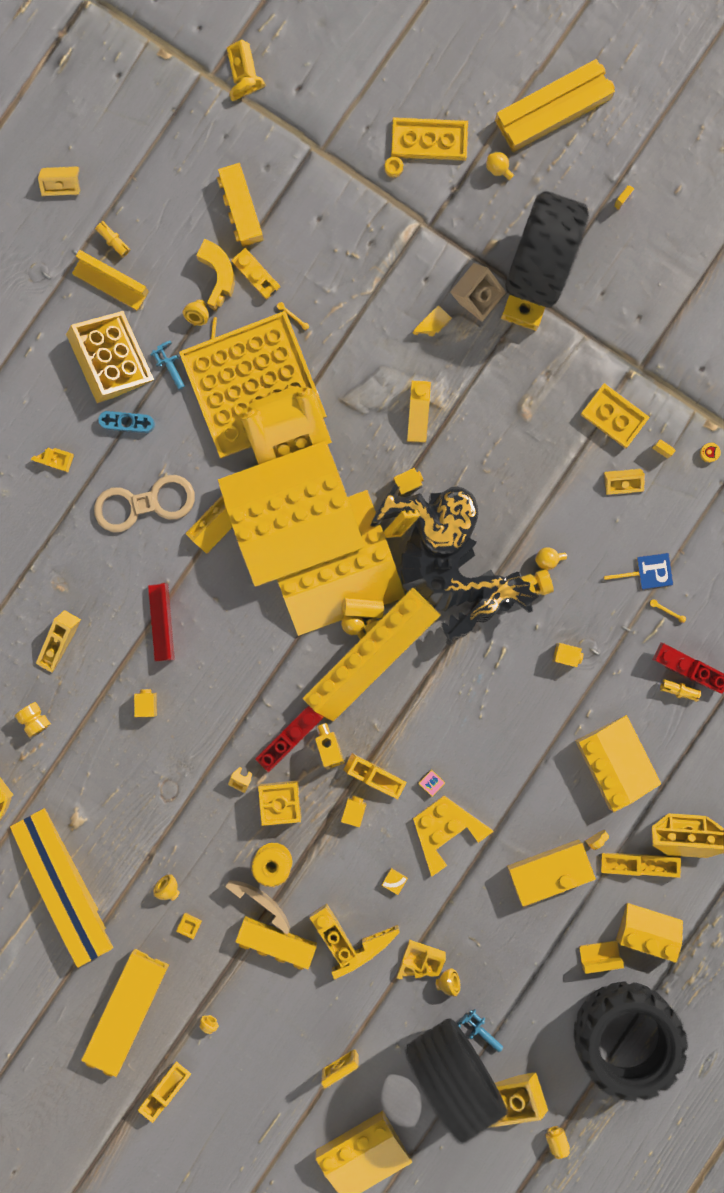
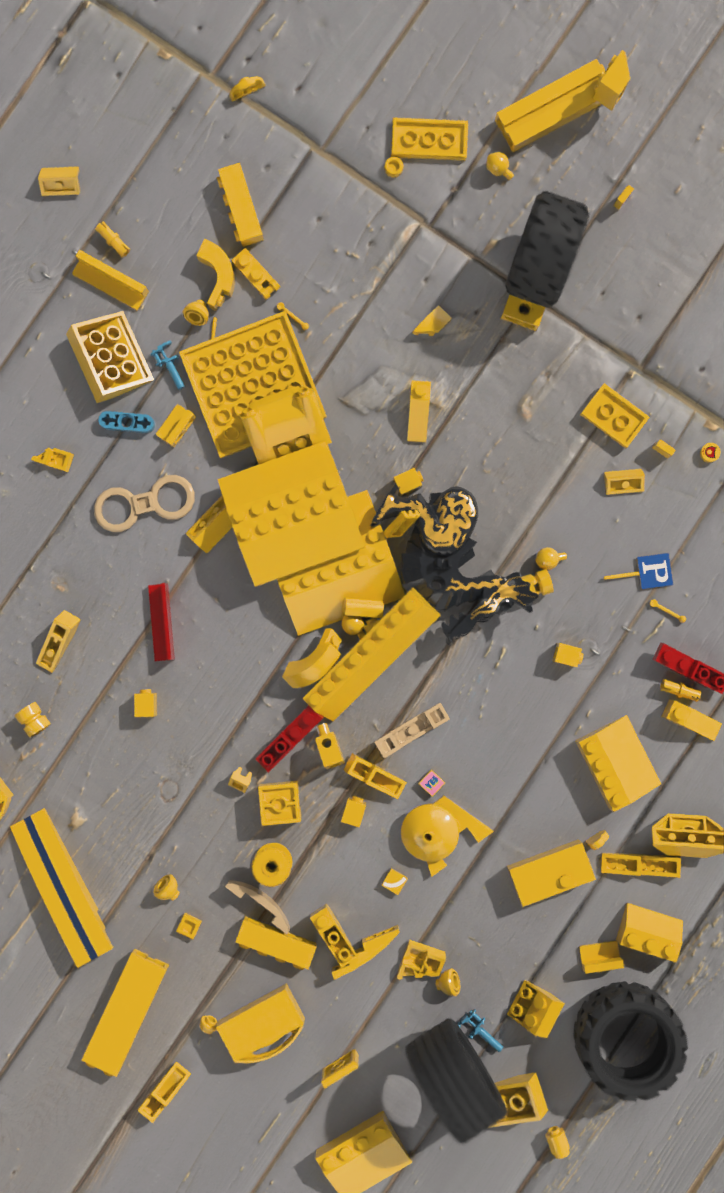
yellow slope [227,39,256,84] -> none
tan slope [450,263,506,321] -> none
none -> yellow panel [156,404,196,448]
none -> yellow piece [216,983,305,1063]
none -> yellow arch [282,628,342,688]
none -> tan slope [374,703,450,759]
none -> yellow dish [401,804,459,862]
none -> yellow slope [507,980,565,1038]
none -> yellow slope [593,50,630,111]
none -> yellow slope [661,699,722,741]

